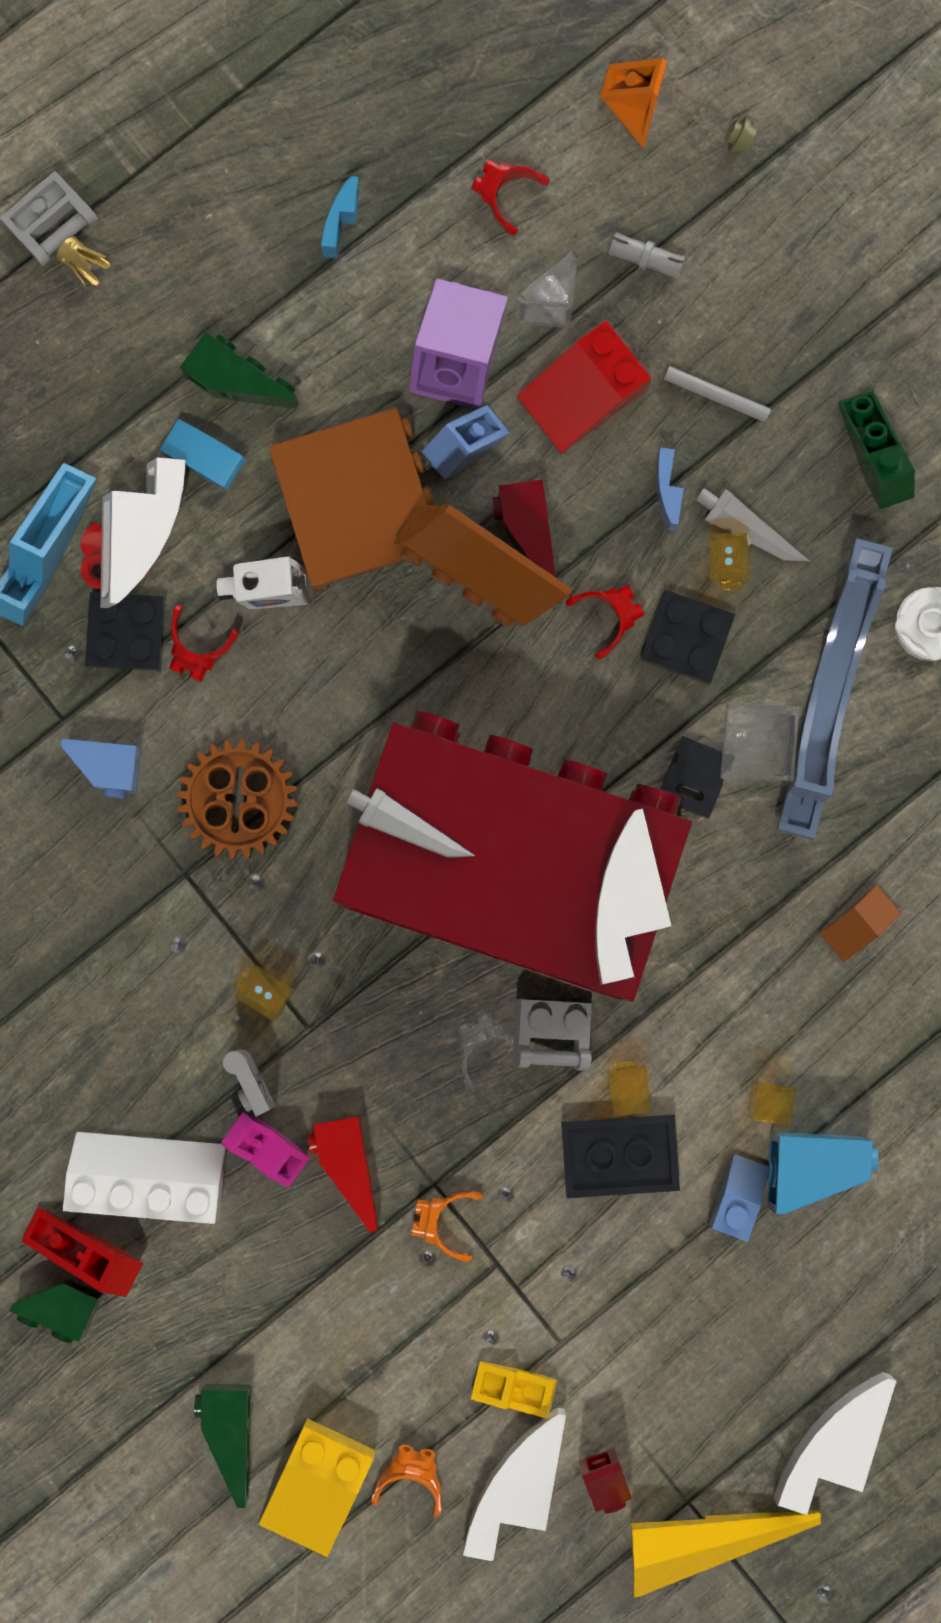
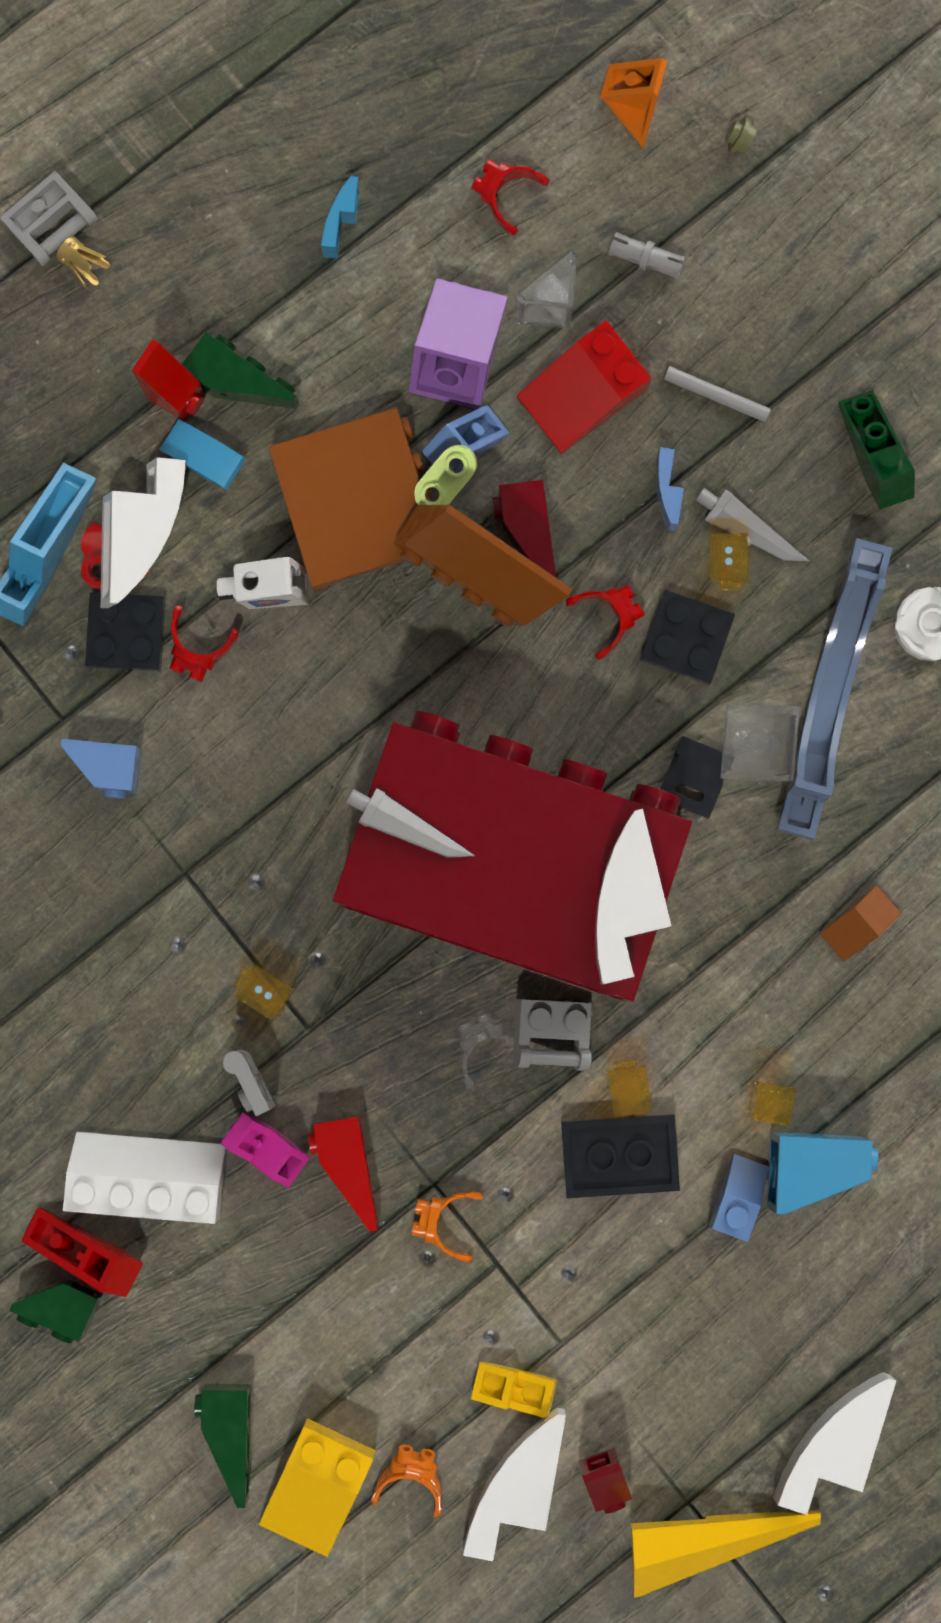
dark orange gear [176,739,299,860] -> none
none -> red slope [132,339,204,422]
none -> yellowish green plate [414,445,477,506]

